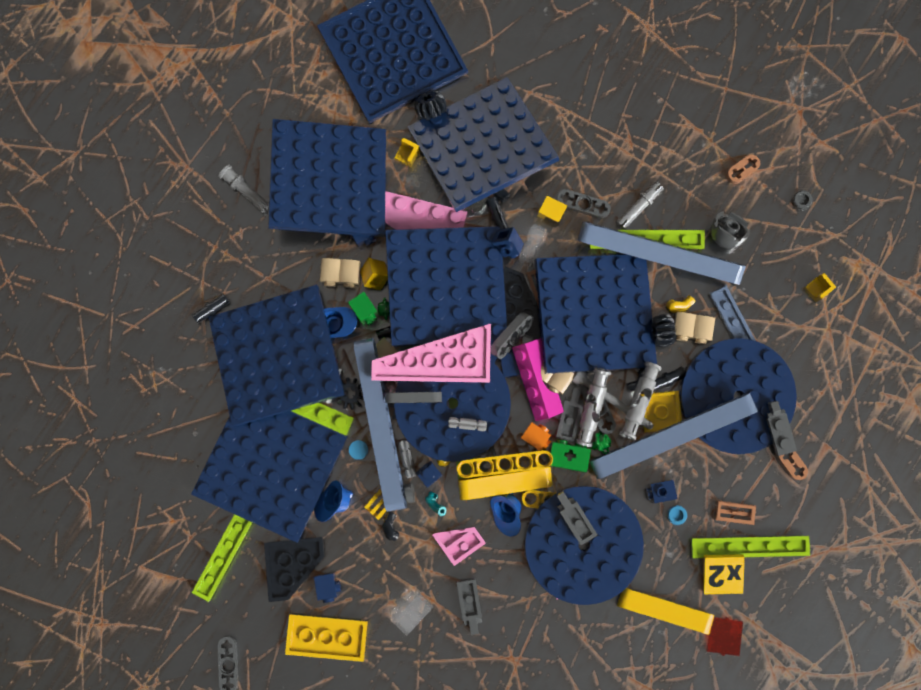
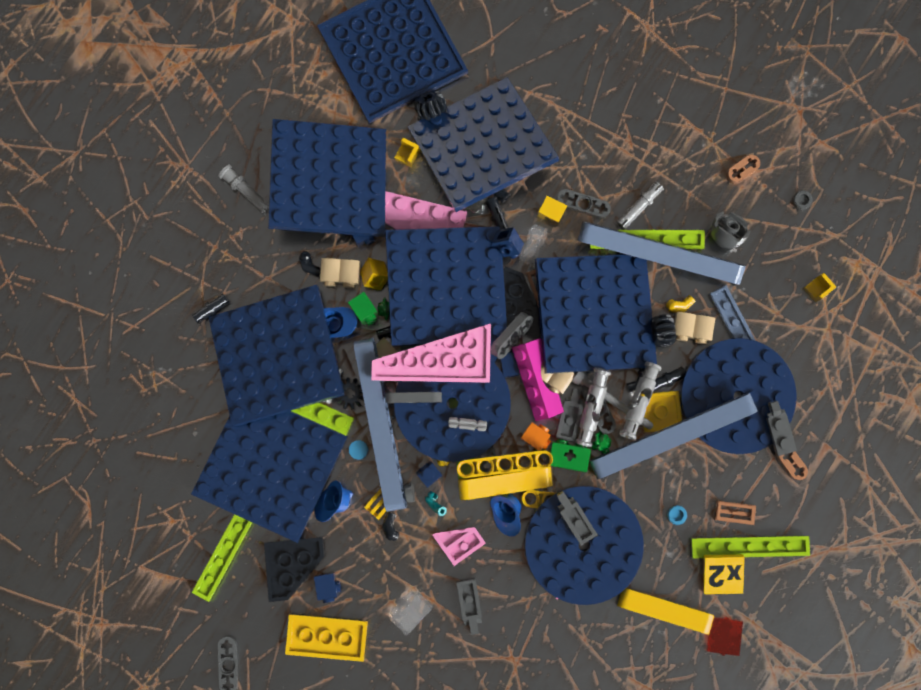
light grey axle [398,440,416,478] -> none
dark blue brick [646,480,677,503] -> none
none -> black arm [299,251,321,277]

